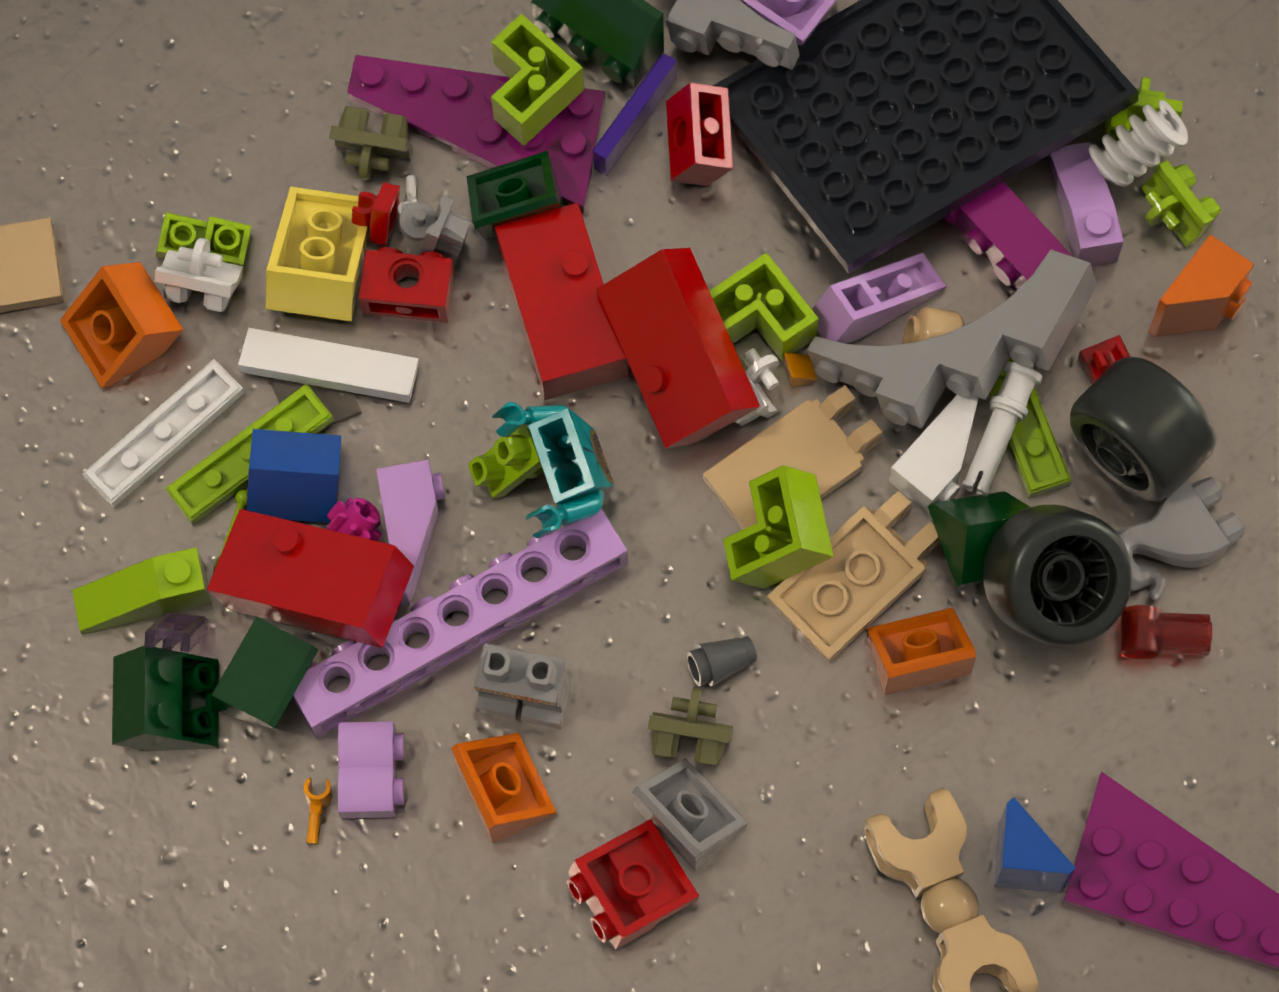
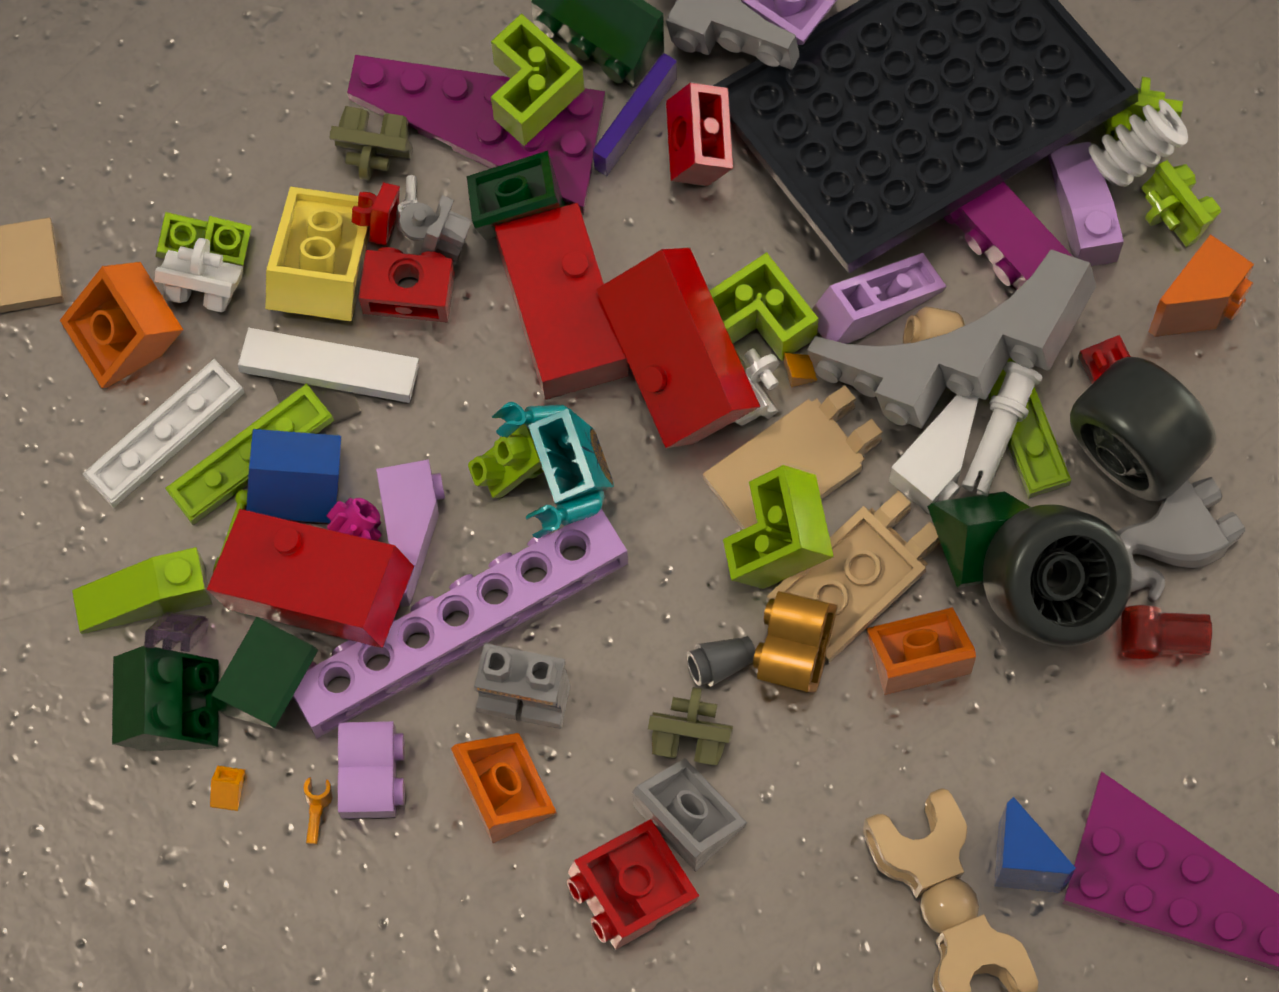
none -> light orange piece [210,766,245,811]
none -> pearl gold brick [753,591,837,692]

